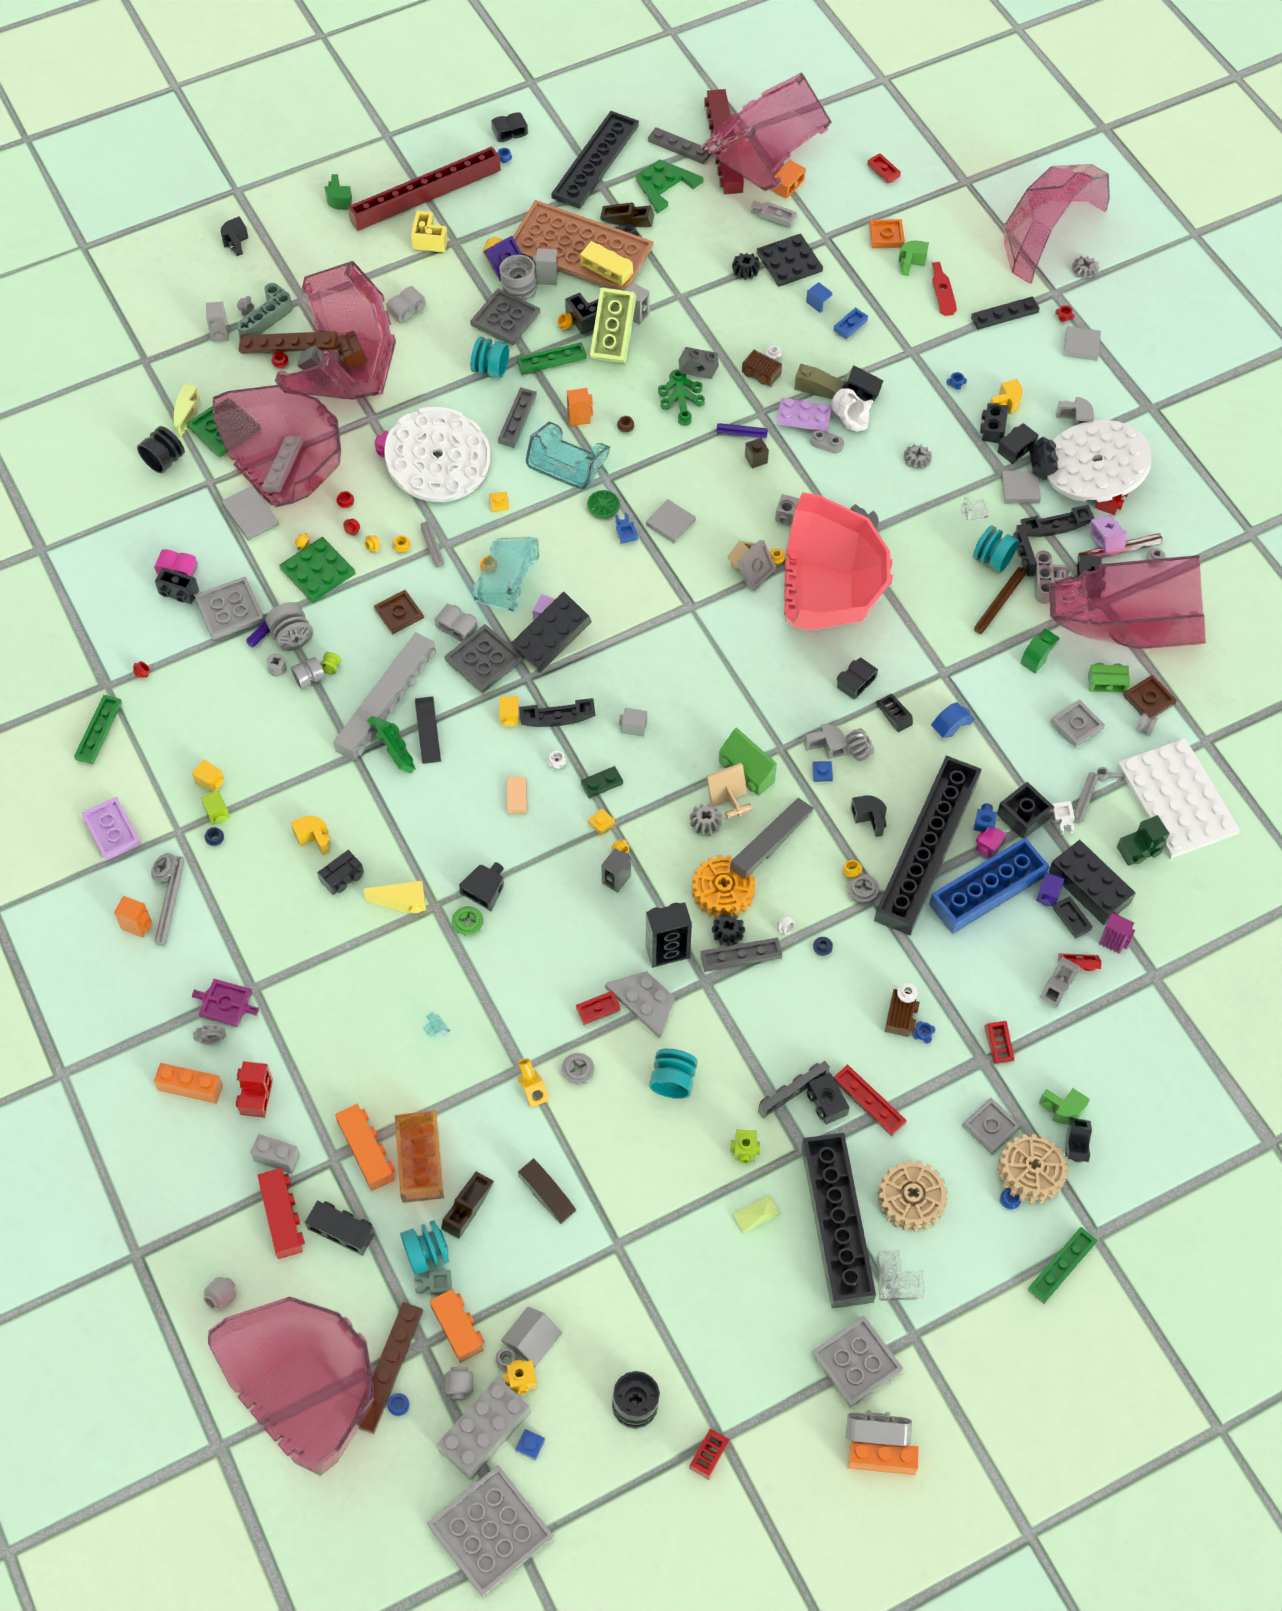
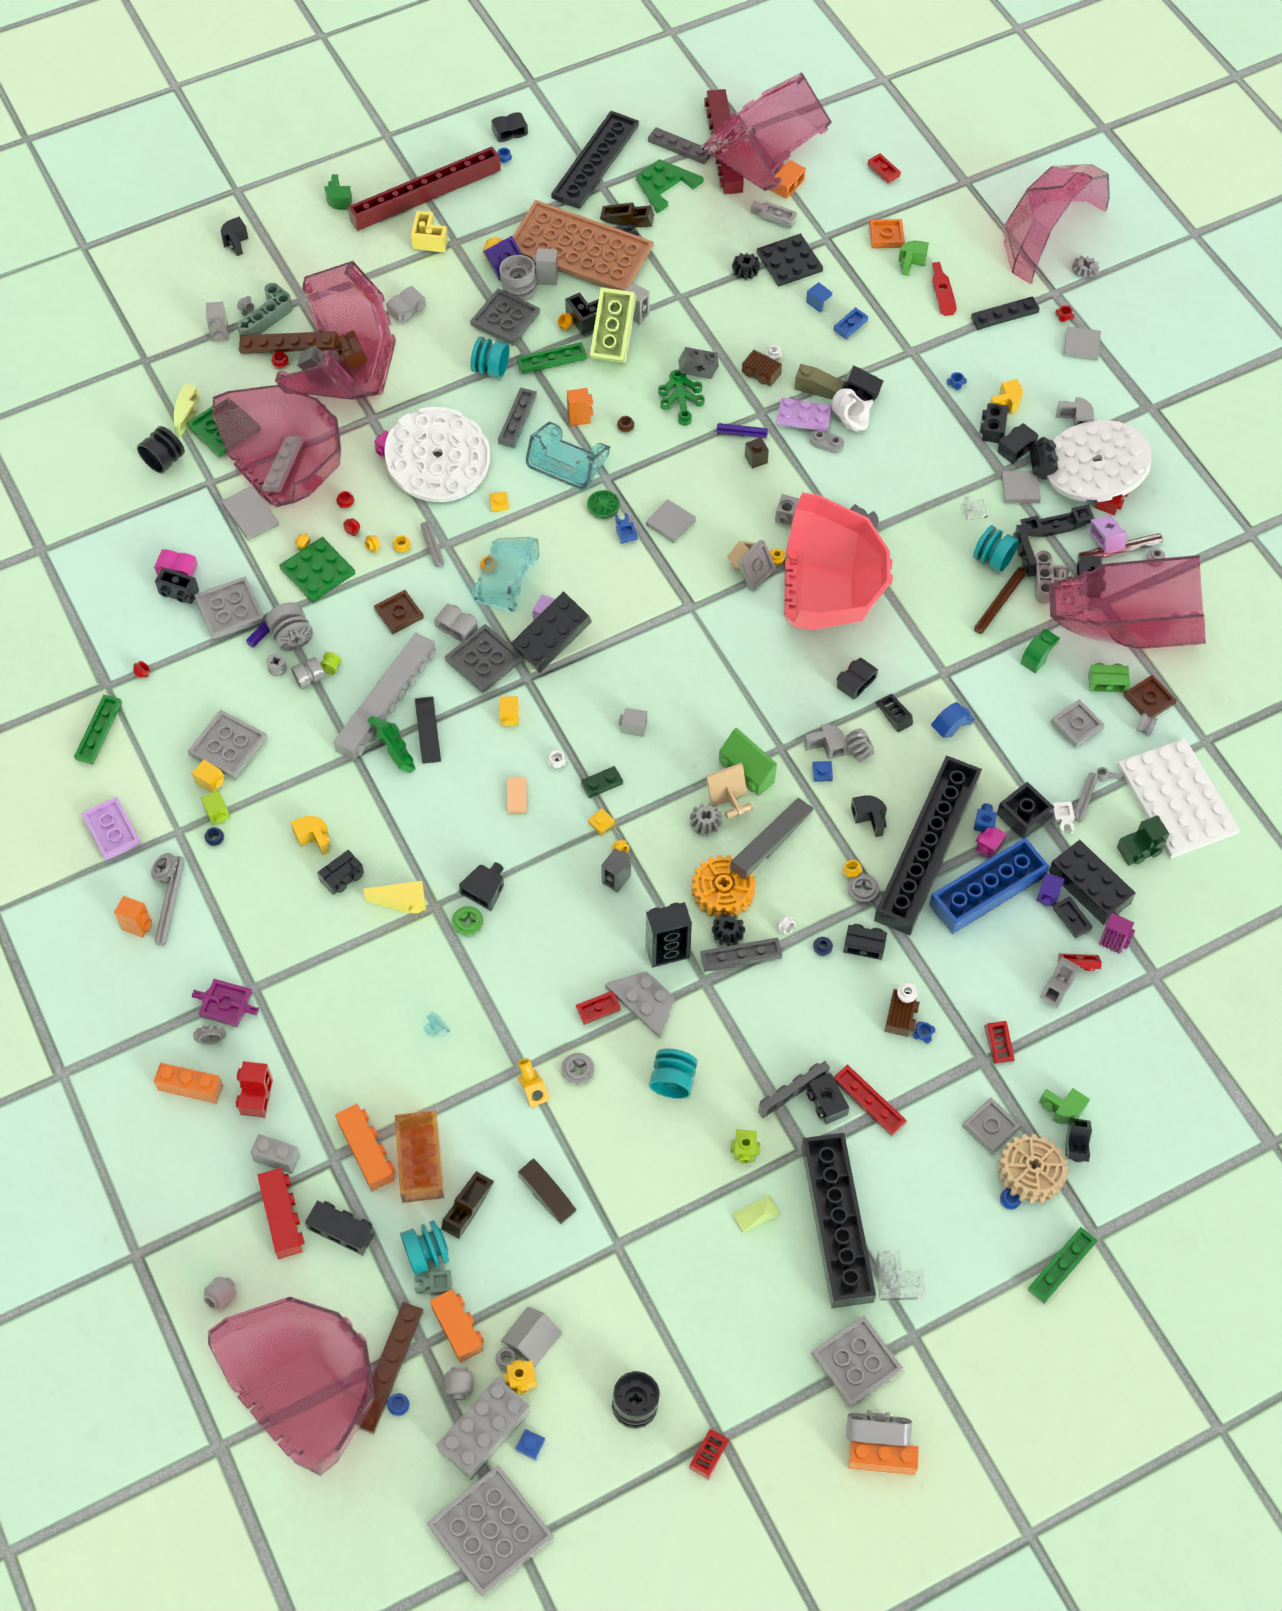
black slope [519,698,596,727] -> none
light yellow brick [580,241,633,286] -> none
tan piece [878,1160,948,1232] -> none
light grey gear [904,444,932,468] -> none
none -> light grey plate [187,709,268,780]
none -> black brick [843,924,887,960]

